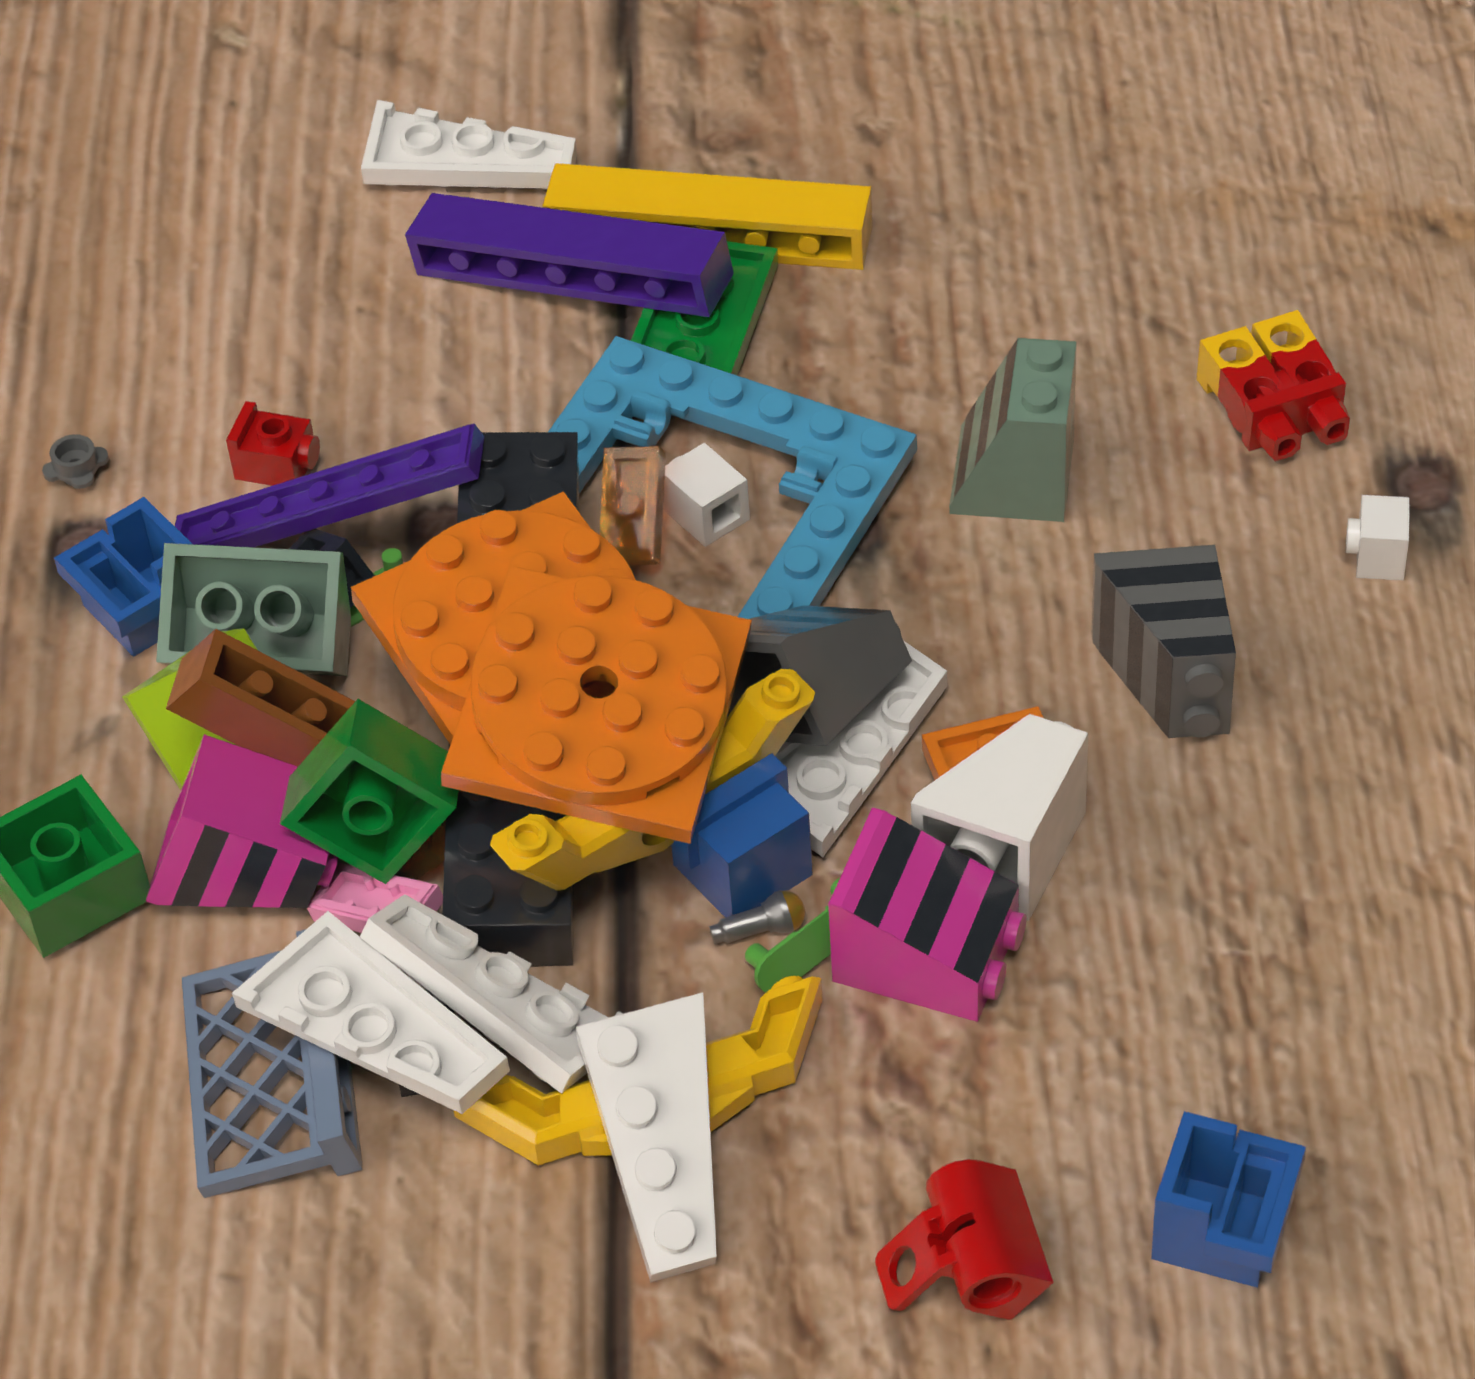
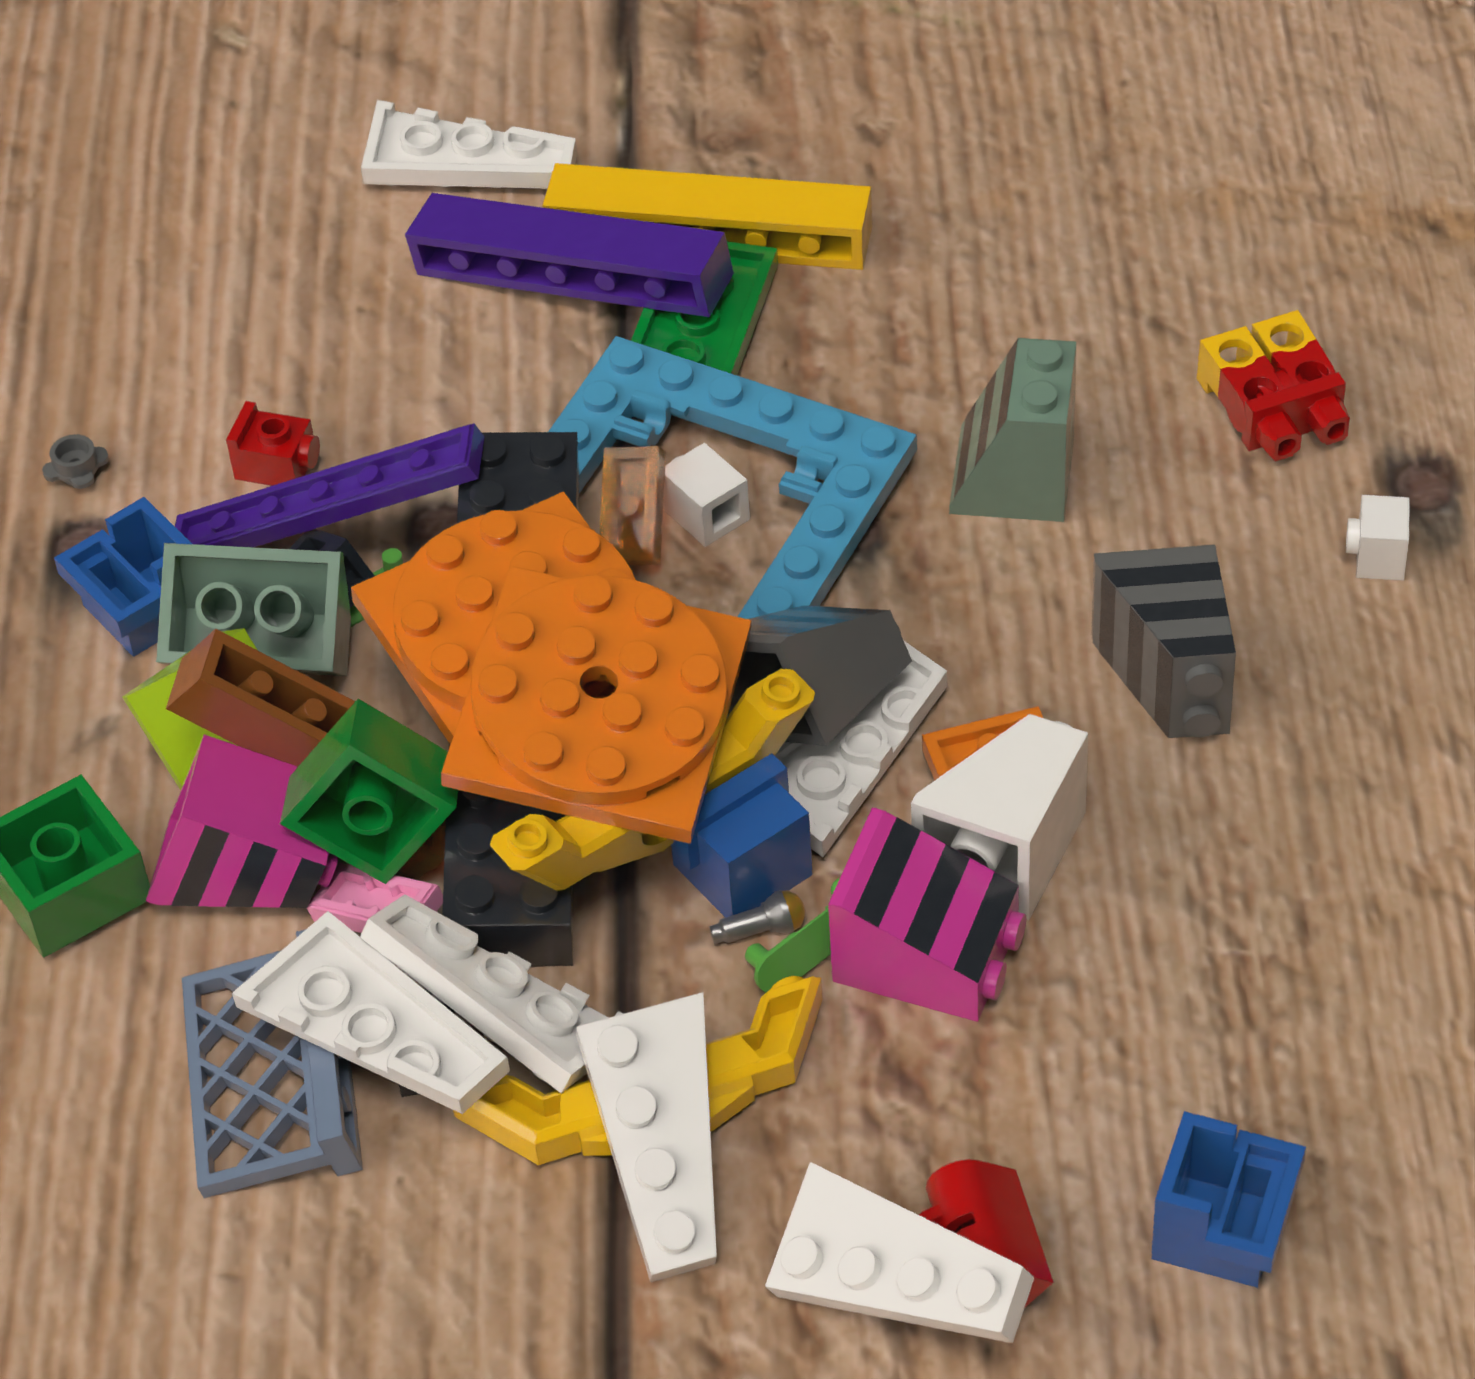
none -> white wing [765,1162,1034,1343]

